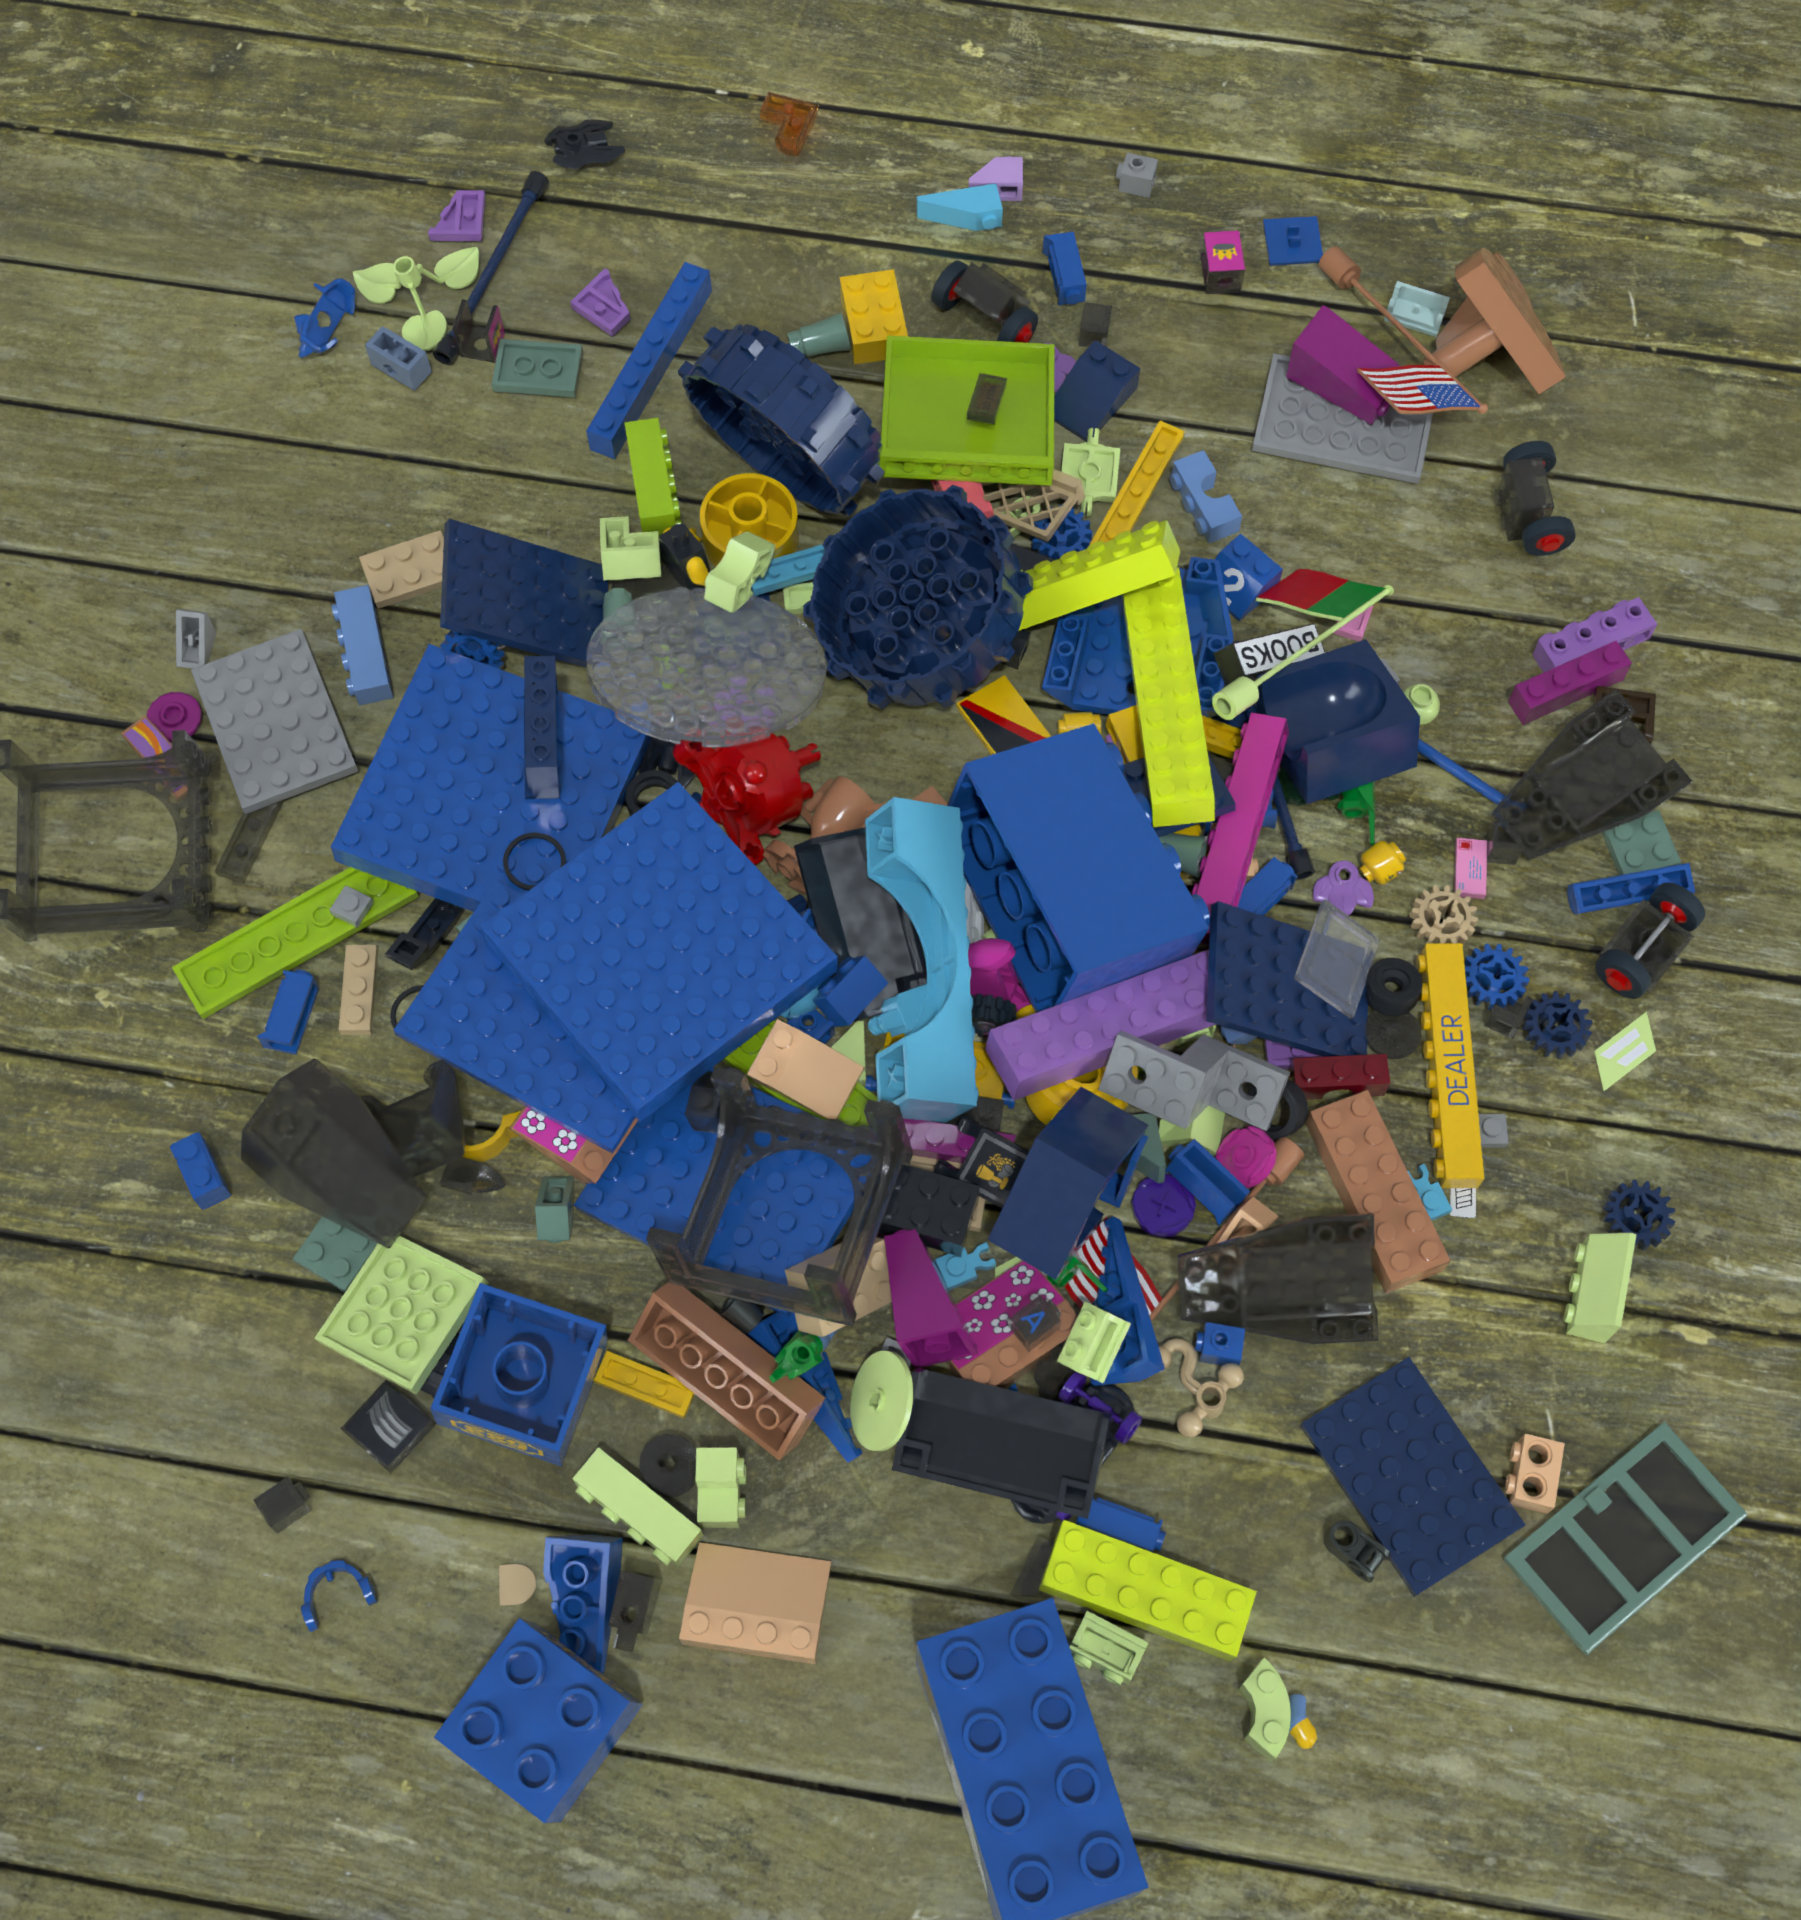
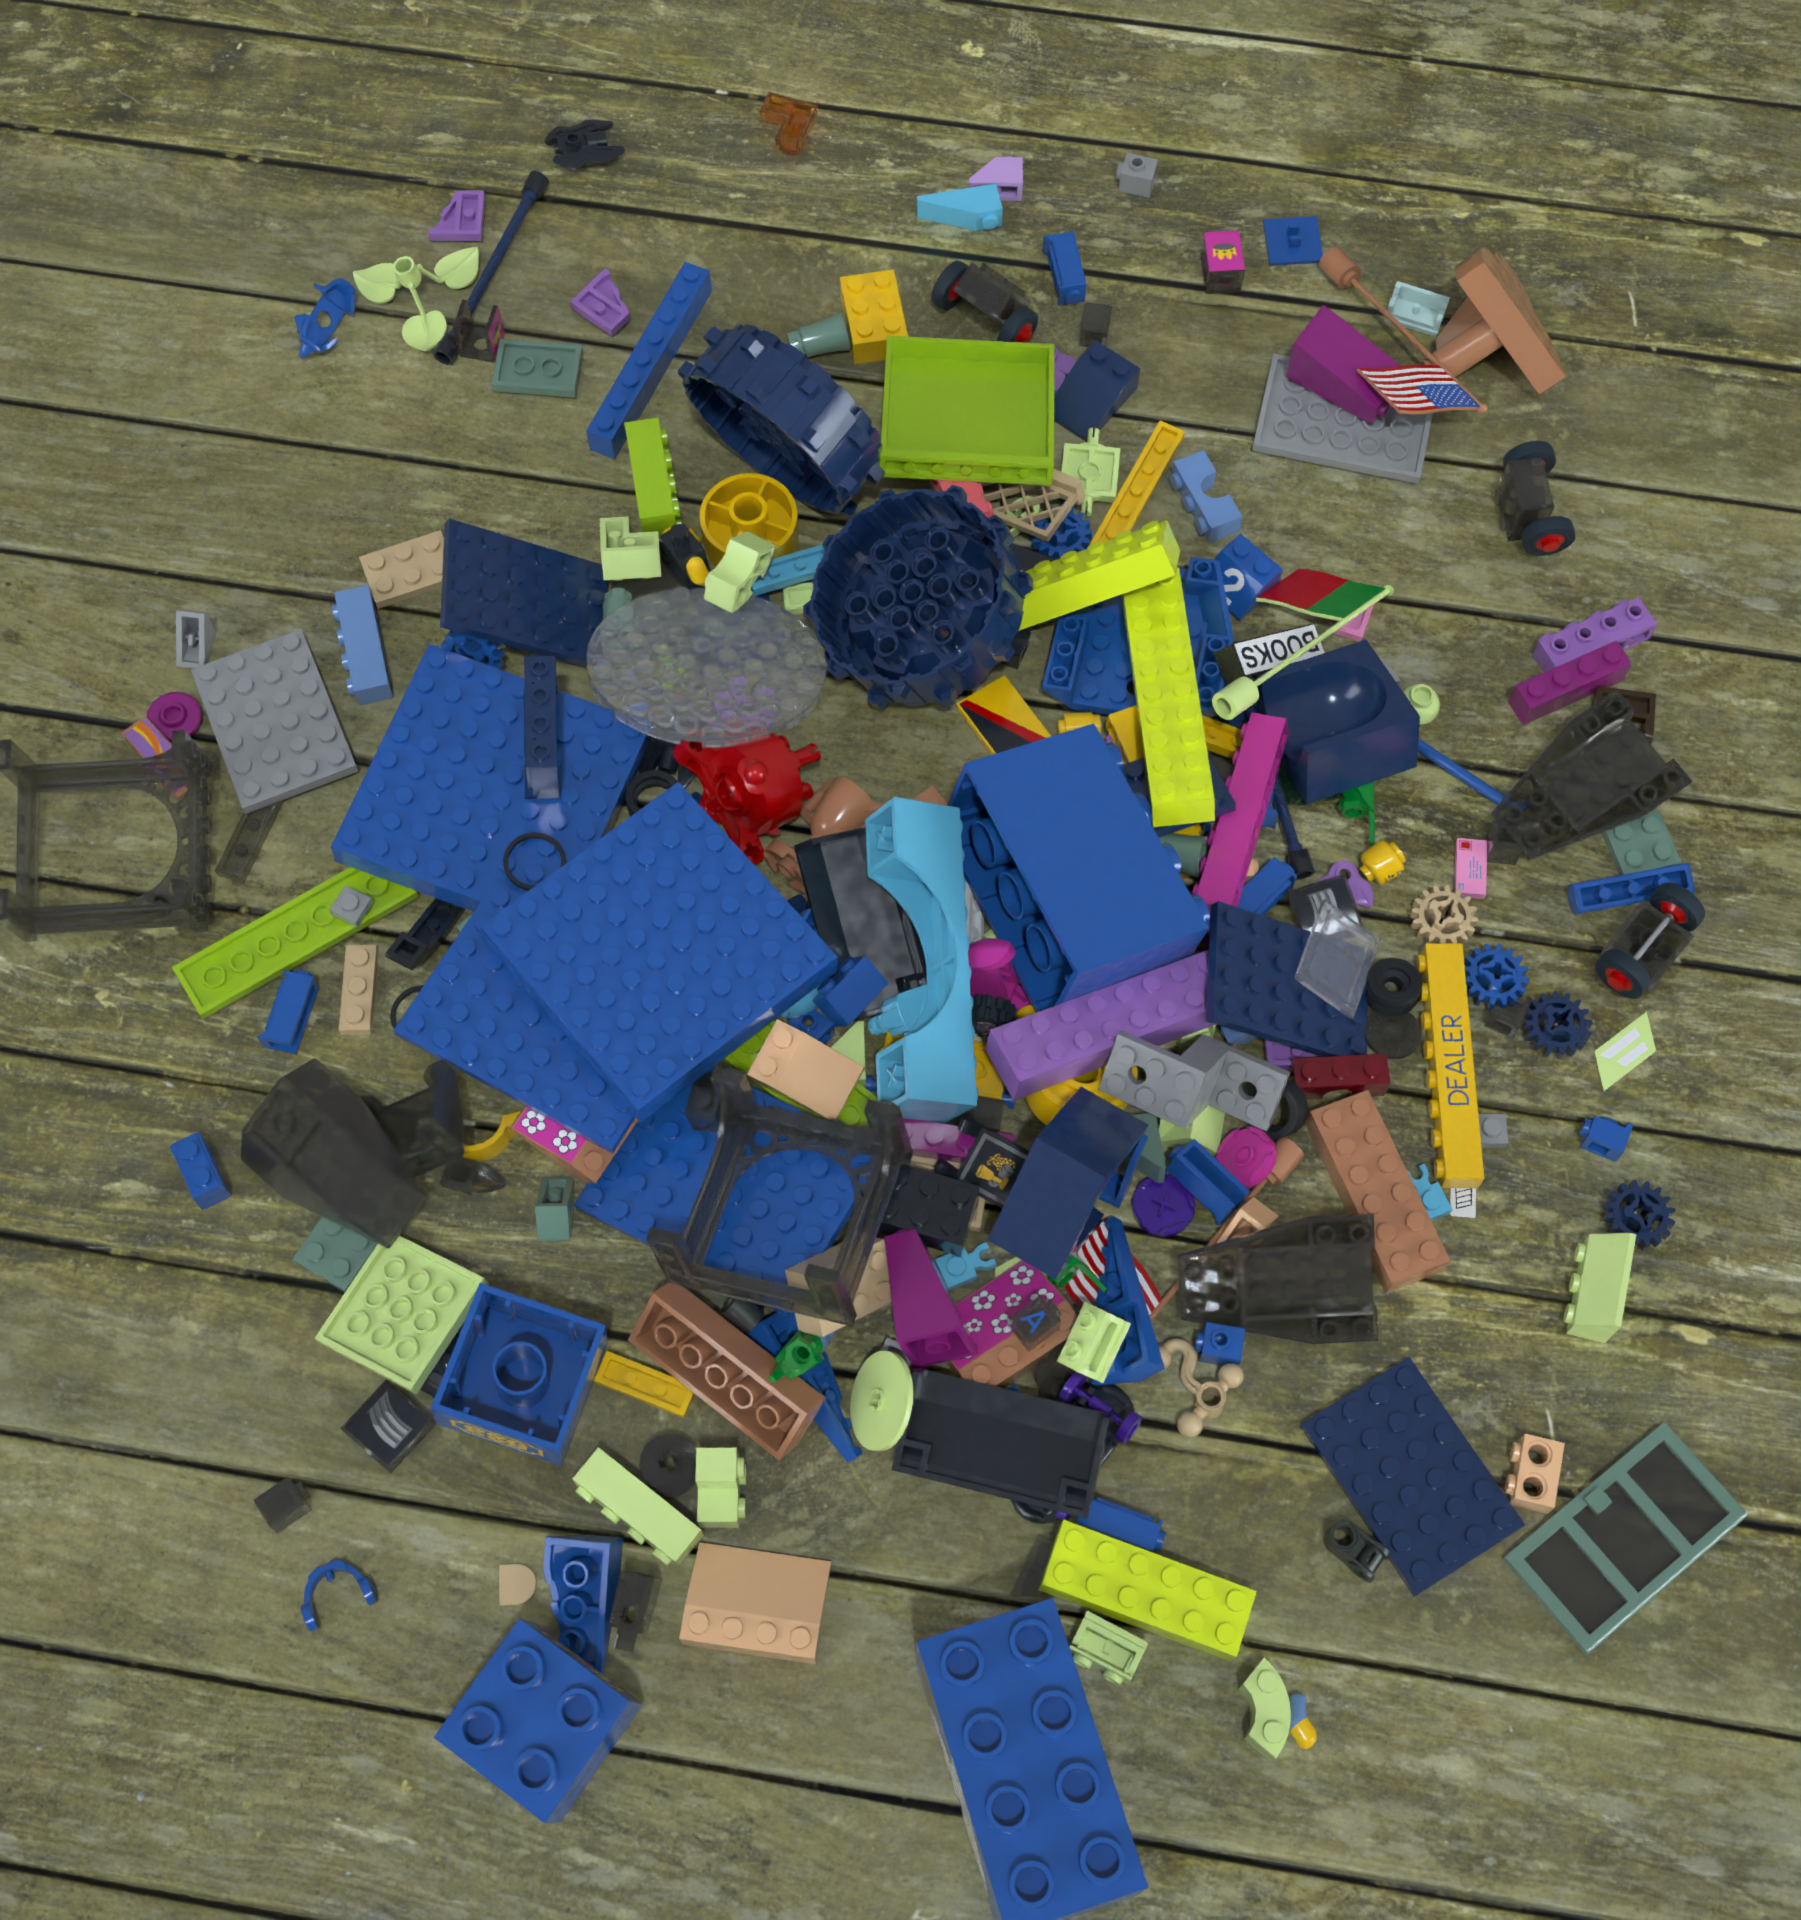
sand blue brick [365,326,432,391] -> none
clear smoke tile [967,373,1007,425] -> none
none -> black slope [1286,874,1365,941]
none -> blue brick [1579,1116,1633,1162]

